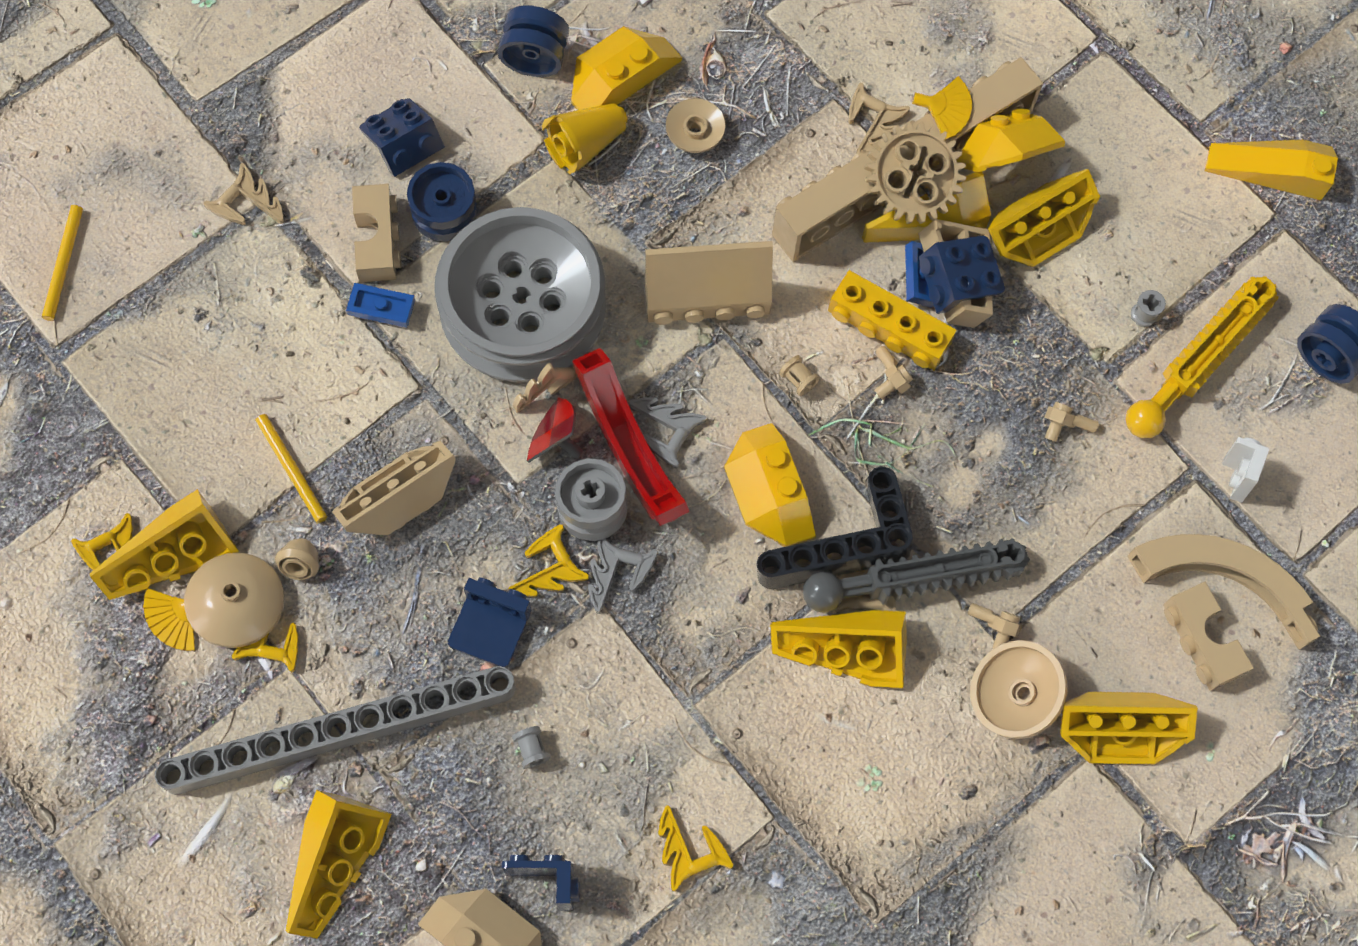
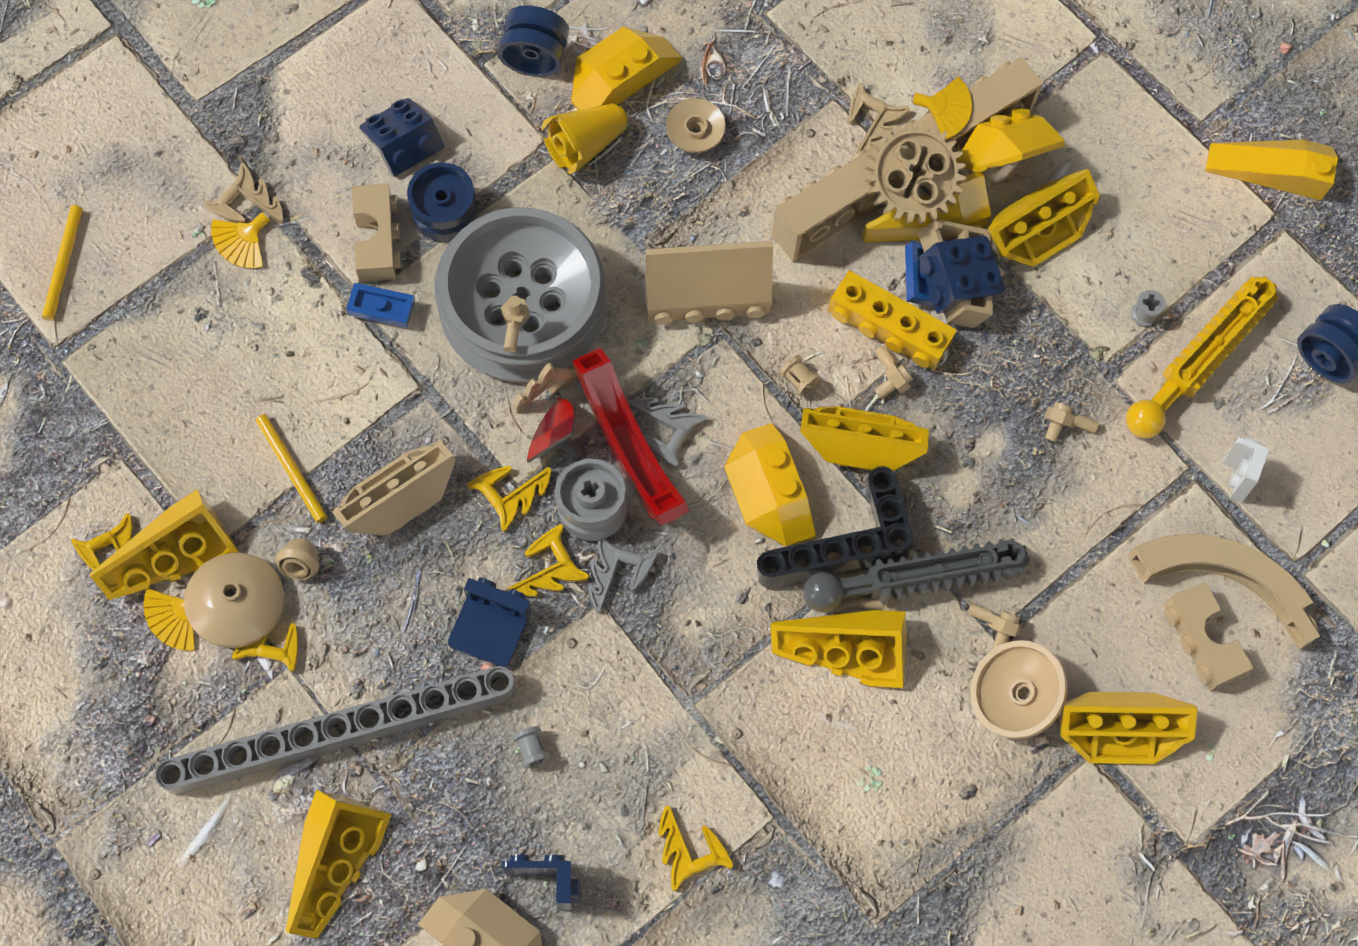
none -> yellow hand [211,212,270,269]
none -> yellow piece [467,465,551,532]
none -> tan piece [501,296,530,353]
none -> yellow wedge [800,406,929,471]

